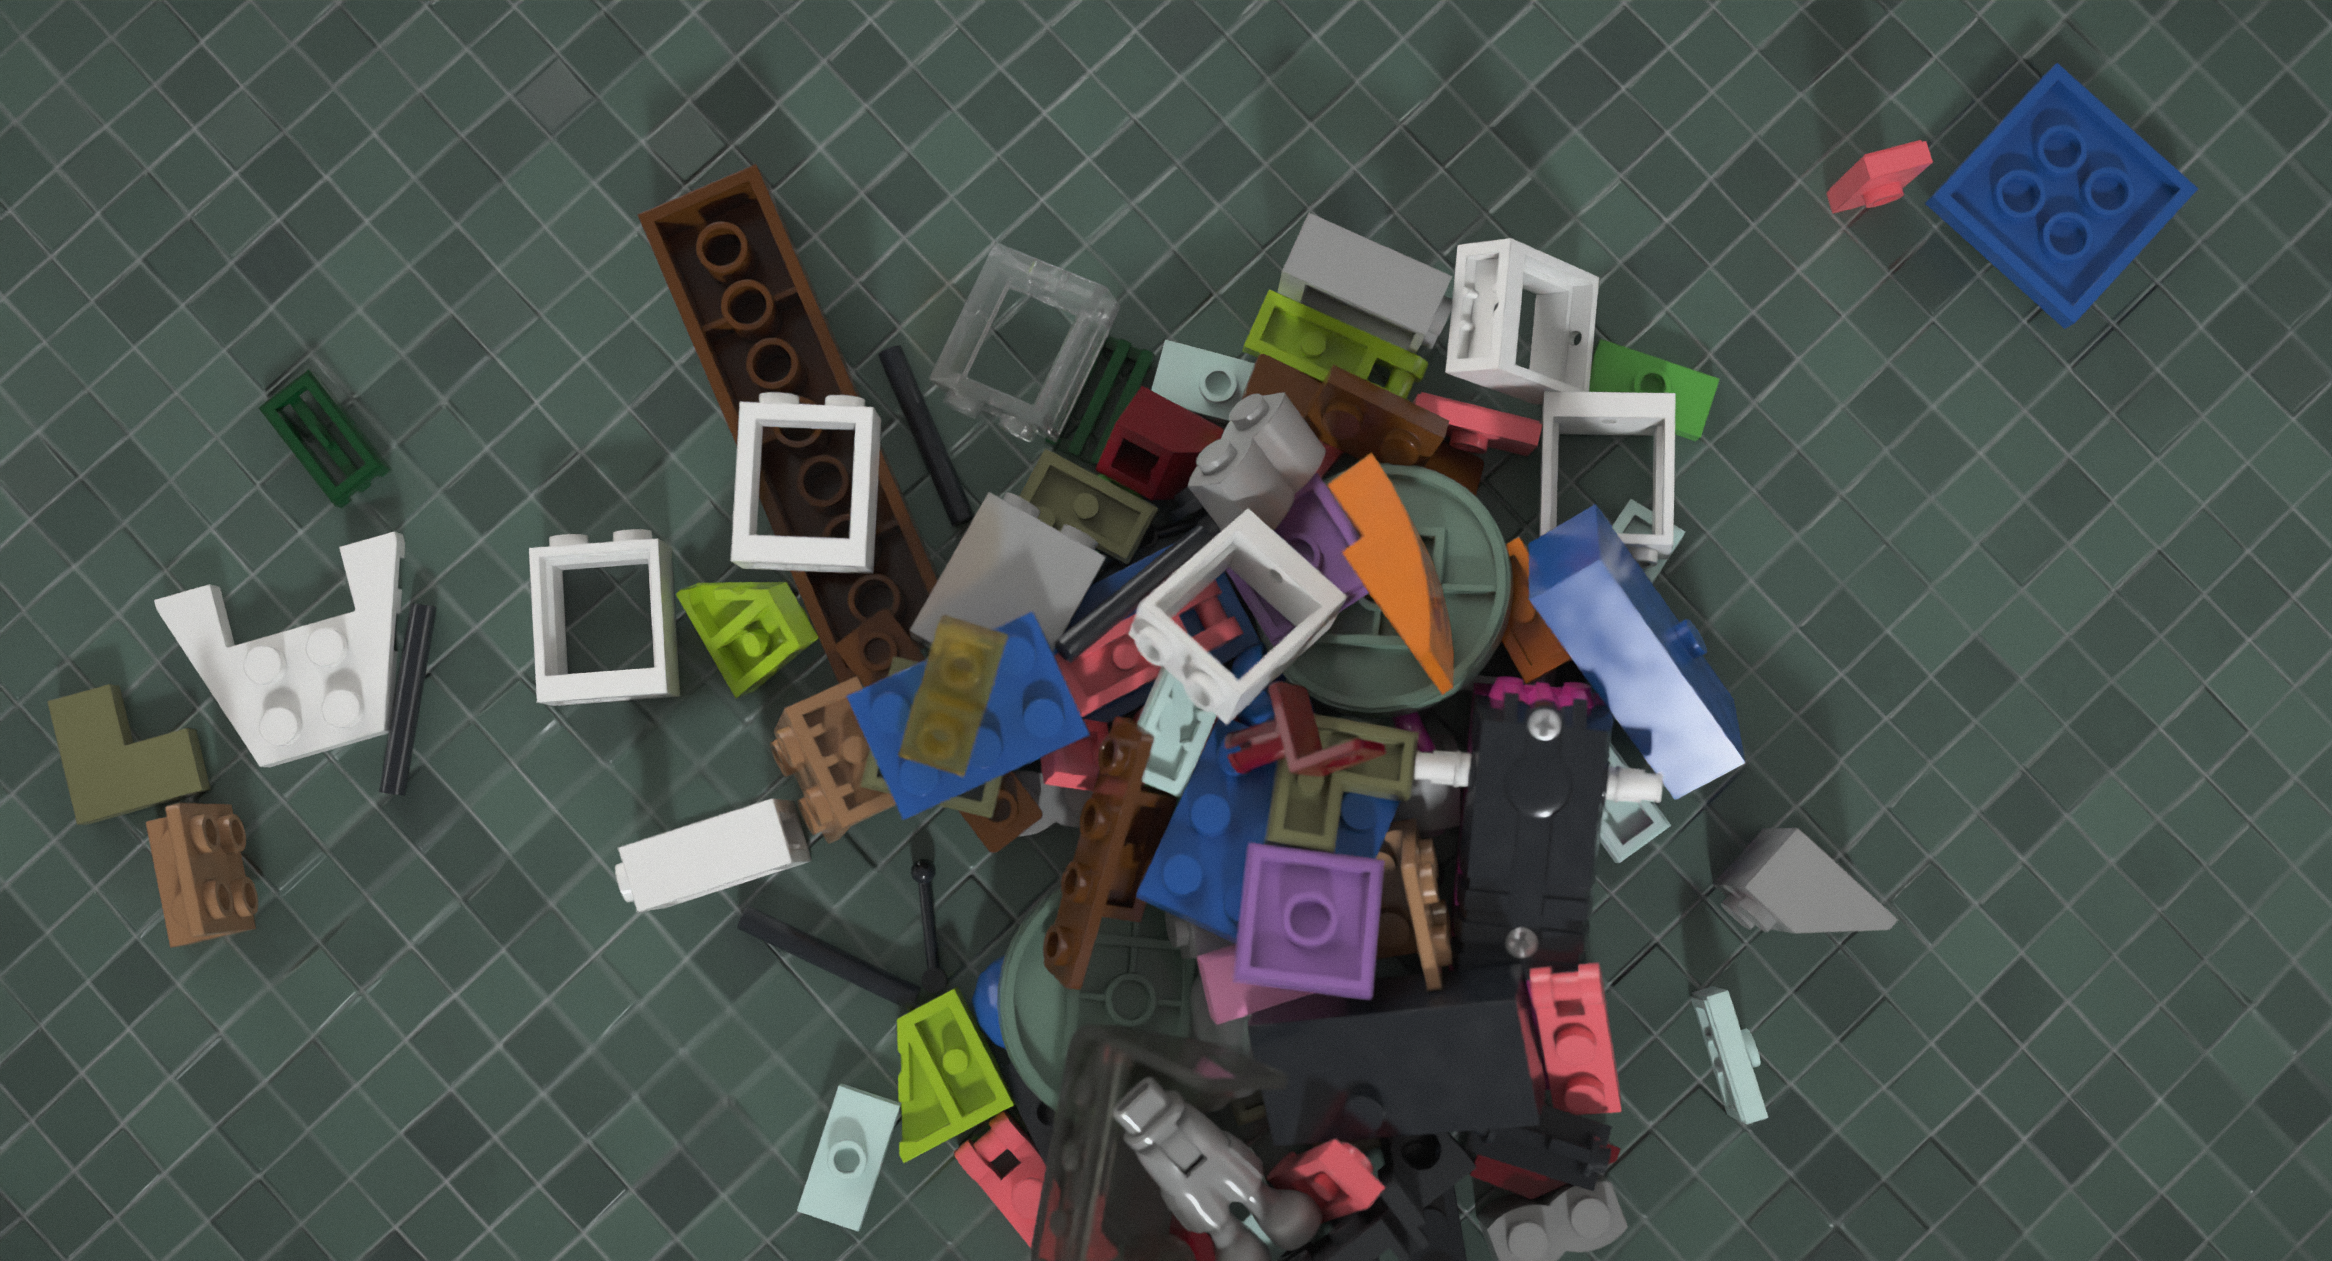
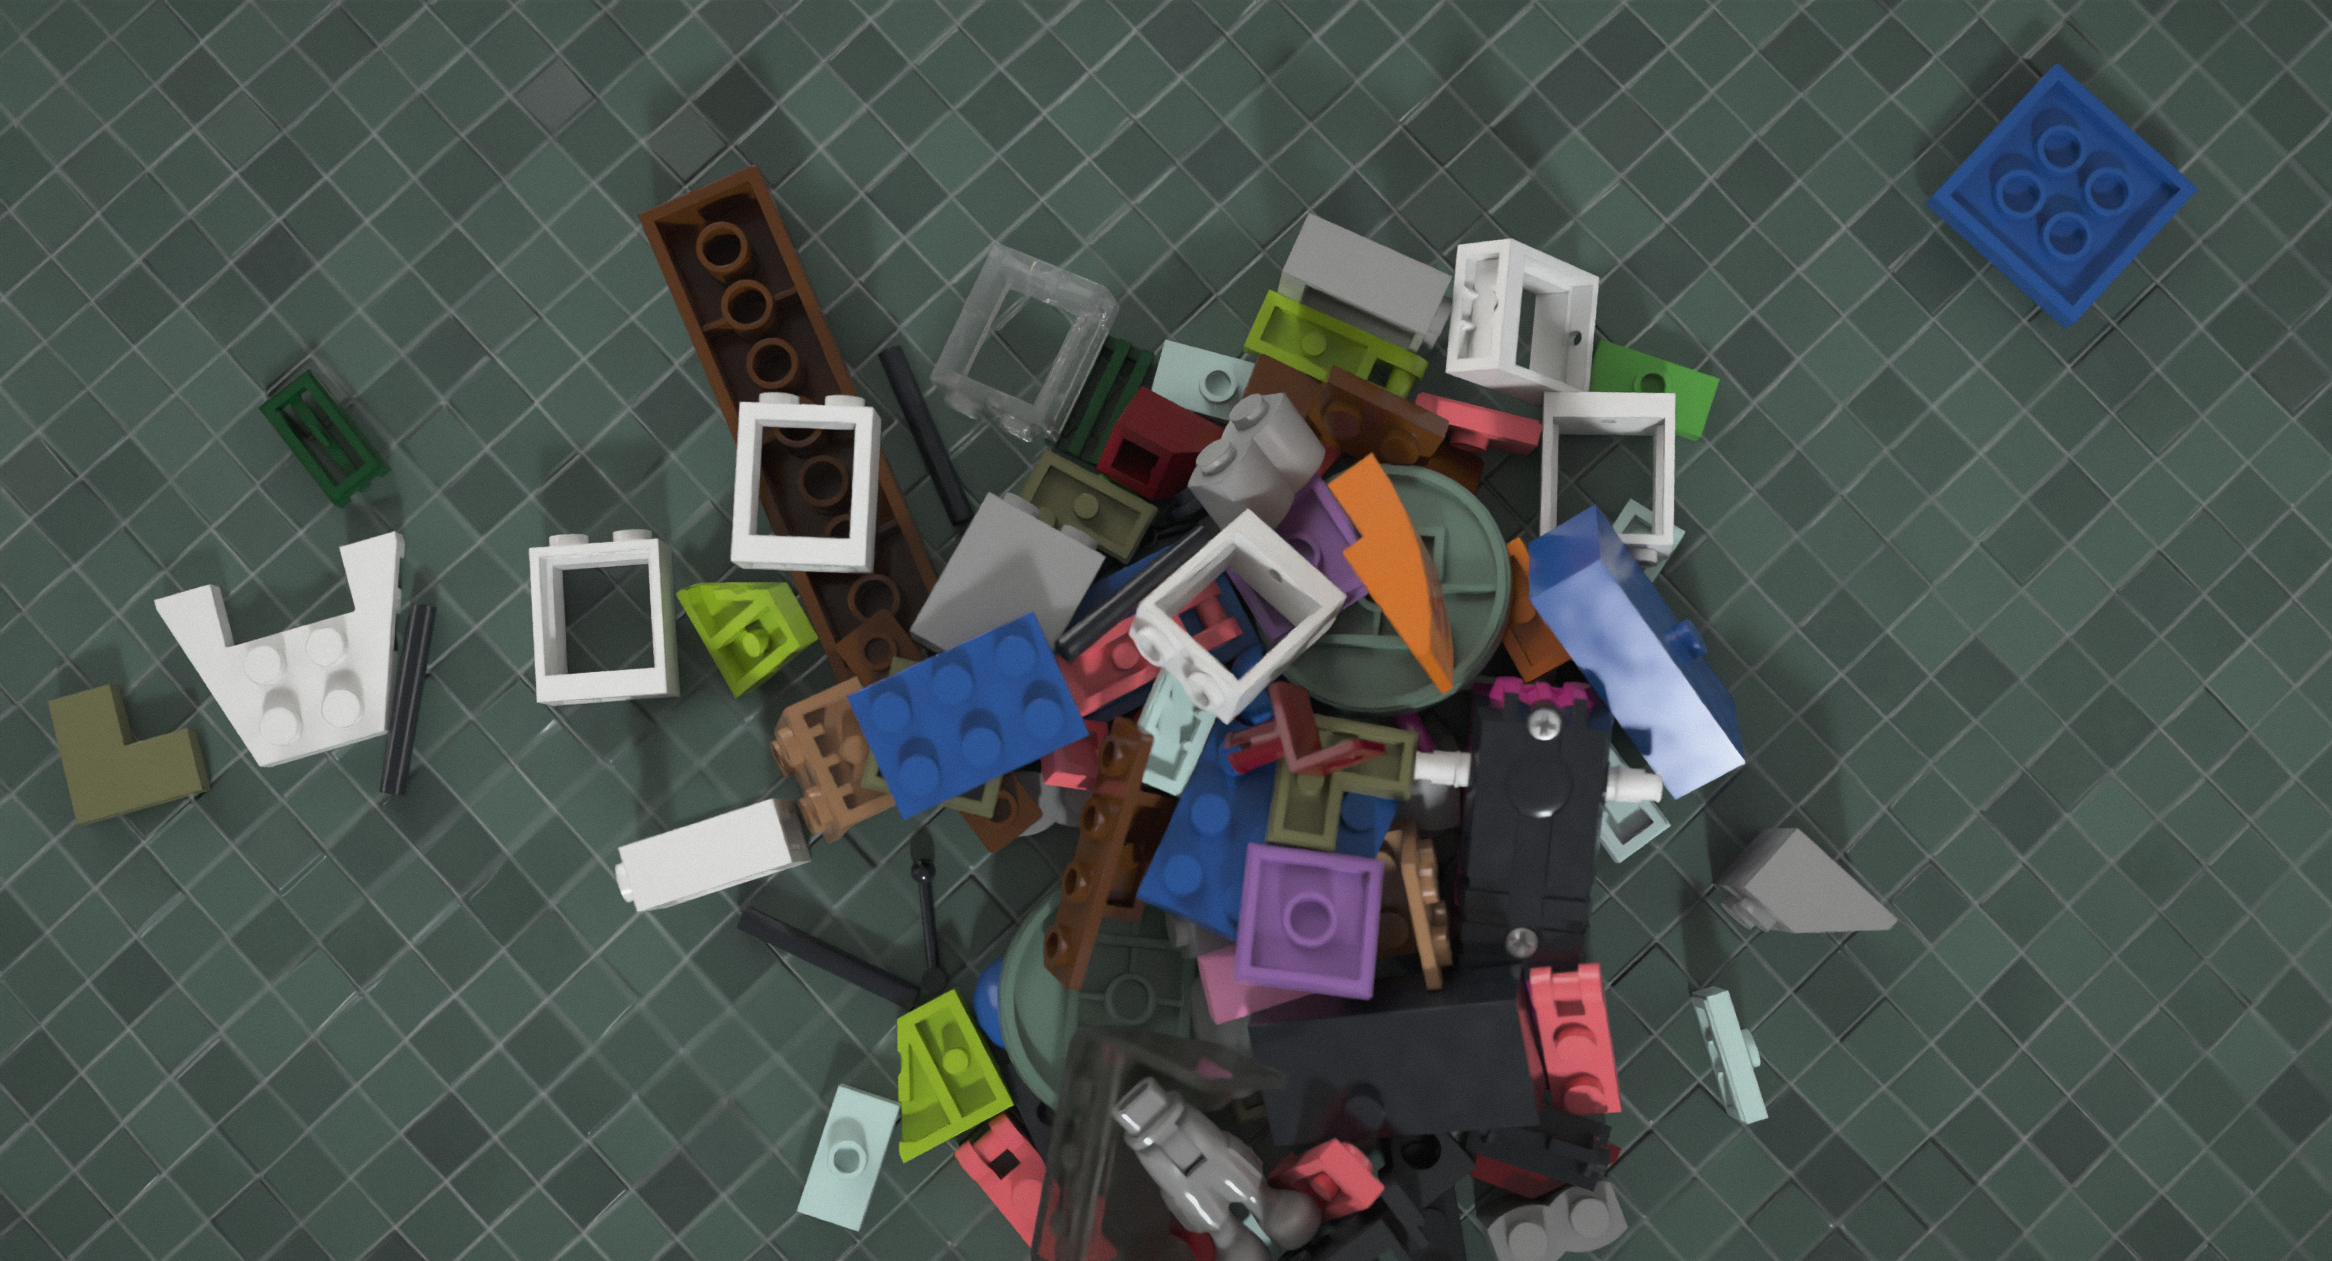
medium nougat bracket [146,803,258,948] -> none
clear yellow slope [898,614,1009,777] -> none
coral plate [1826,140,1933,214] -> none

